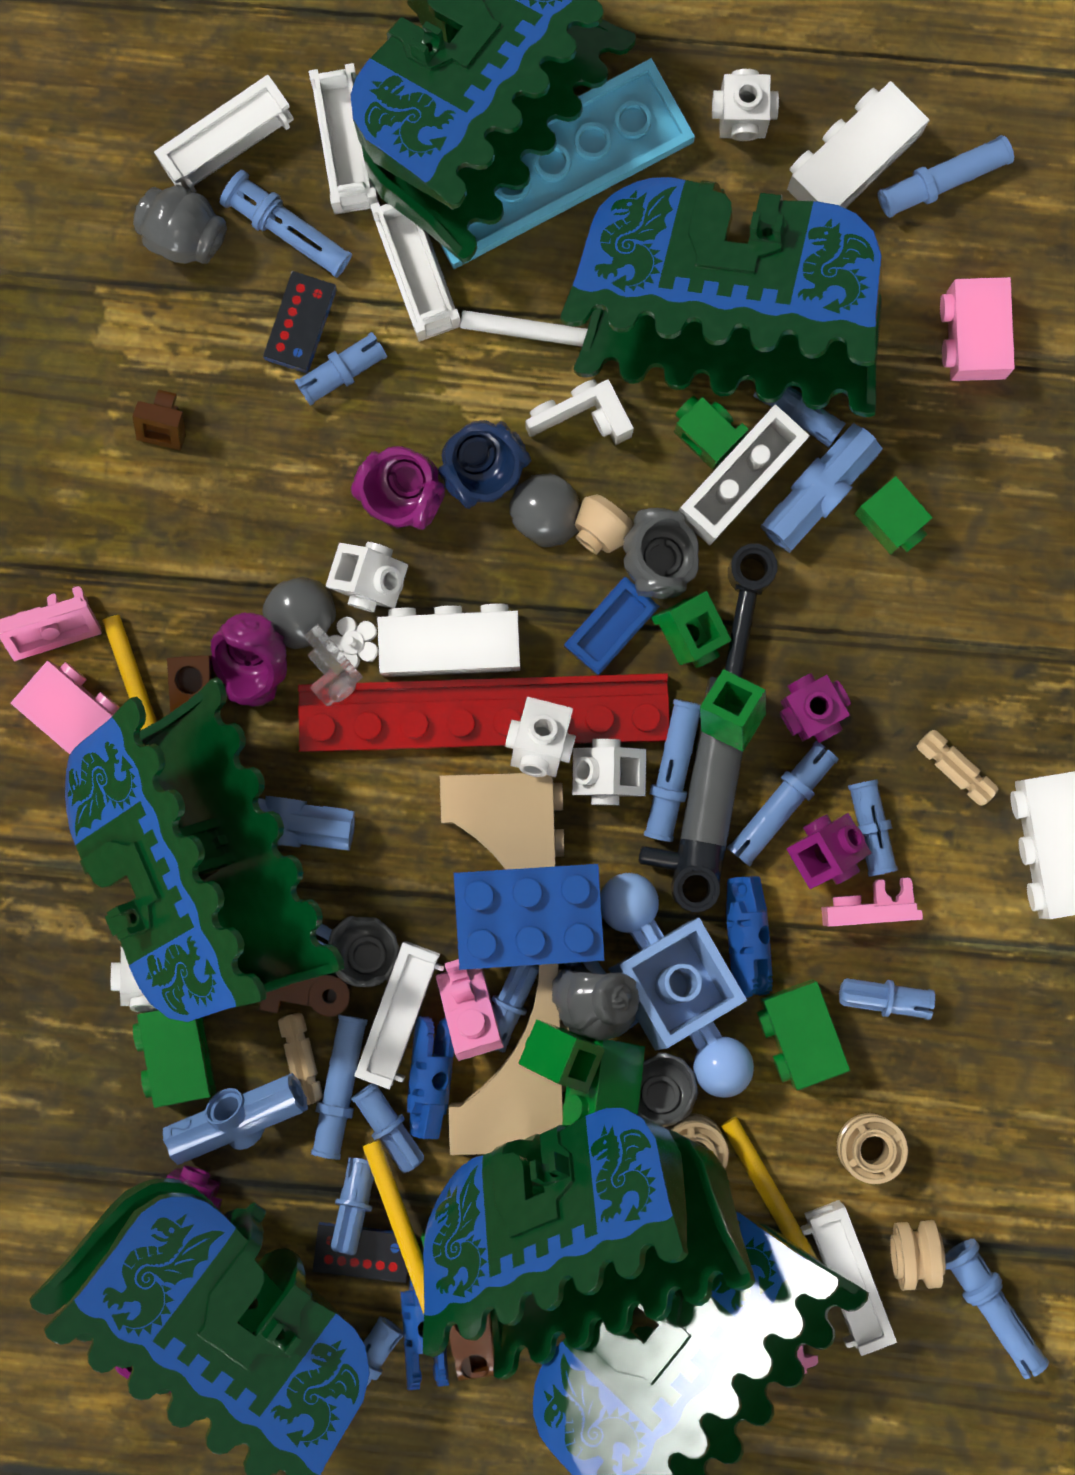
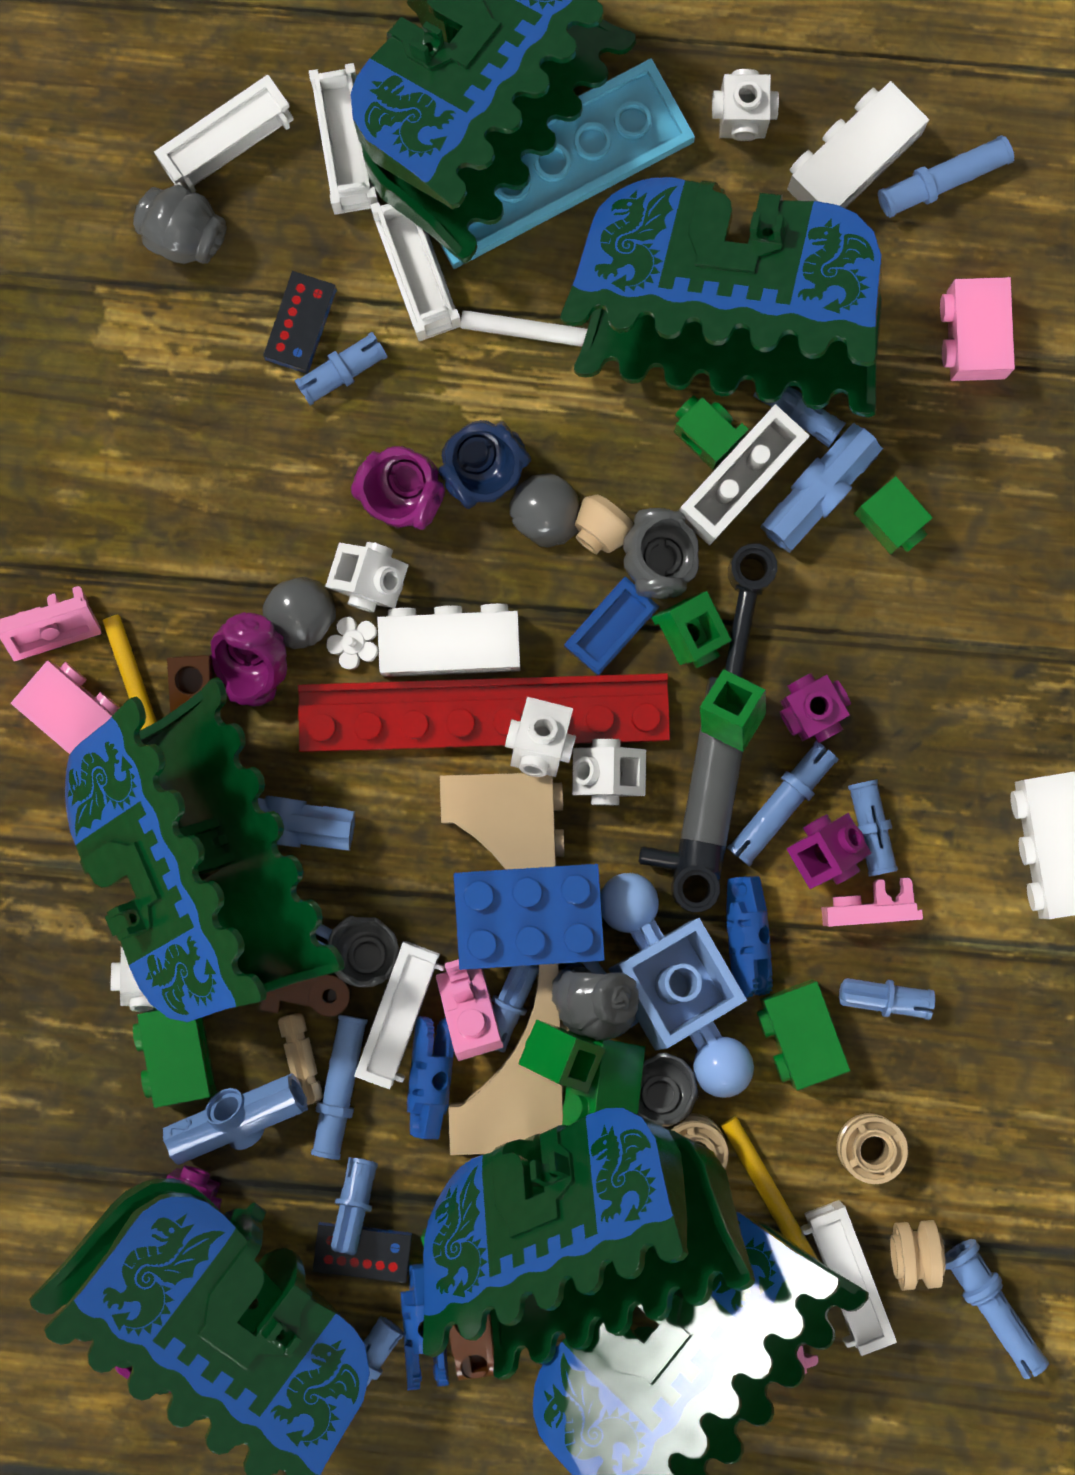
reddish brown tile [132,390,186,451] -> none
medium blue pin [219,170,352,278] -> none
clear bracket [304,624,363,706] -> none
medium blue axle [351,1083,424,1173] -> none
yellow bar [362,1140,424,1314] -> none
white bracket [525,379,633,446] -> none
medium blue pin [644,699,701,842] -> none
tan axle [917,730,998,806] -> none

